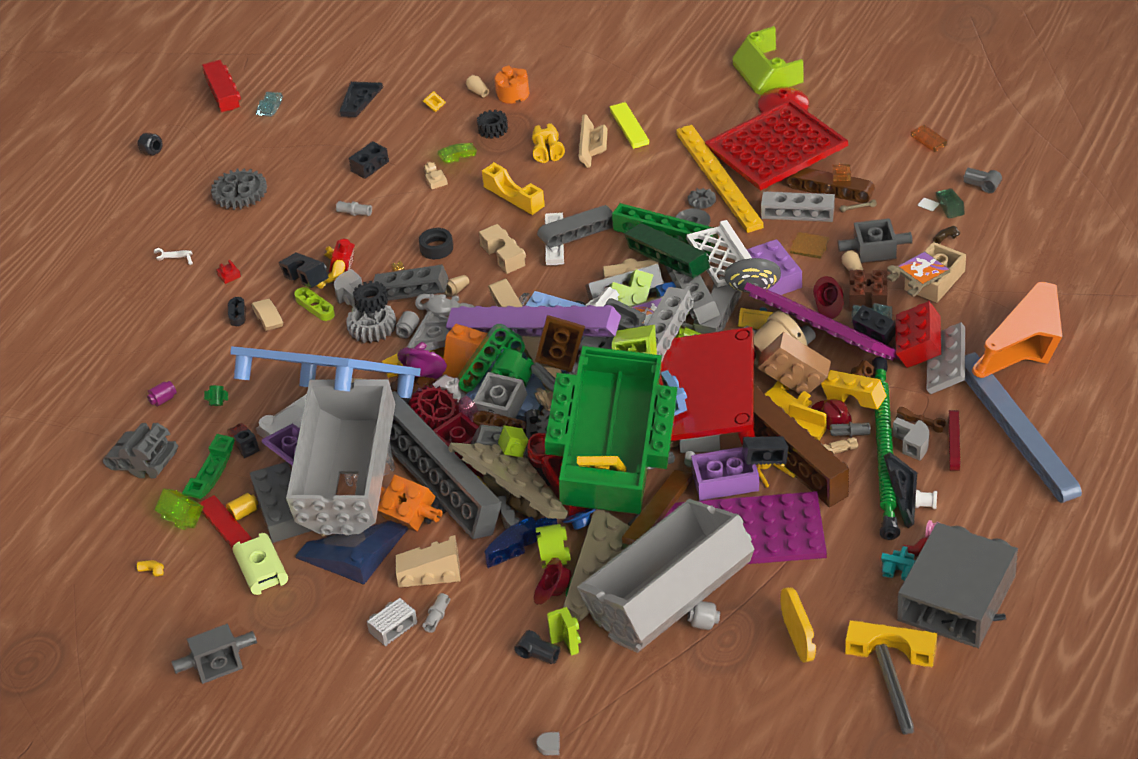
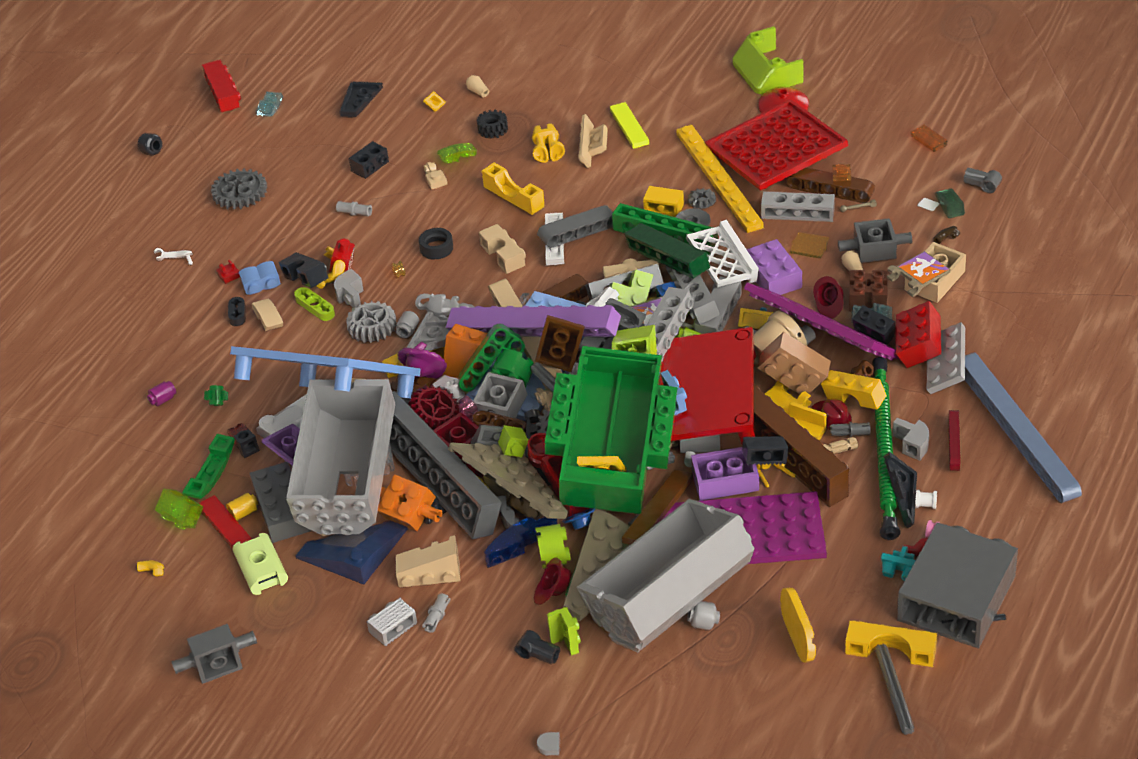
dark grey connector [103,423,178,478] -> none
black tyre [353,281,388,314] -> none
dark grey brick [373,264,449,301] -> none
tan cone [445,275,469,296] -> none
orange brick [495,66,529,104] -> none
dark grey dish [724,258,781,293] -> none
reddish brown piece [896,407,946,433] -> none
orange piece [972,282,1062,378] -> none
none -> medium blue brick [239,261,281,295]
none -> reddish brown beam [542,274,589,302]
none -> yellow brick [643,186,684,217]

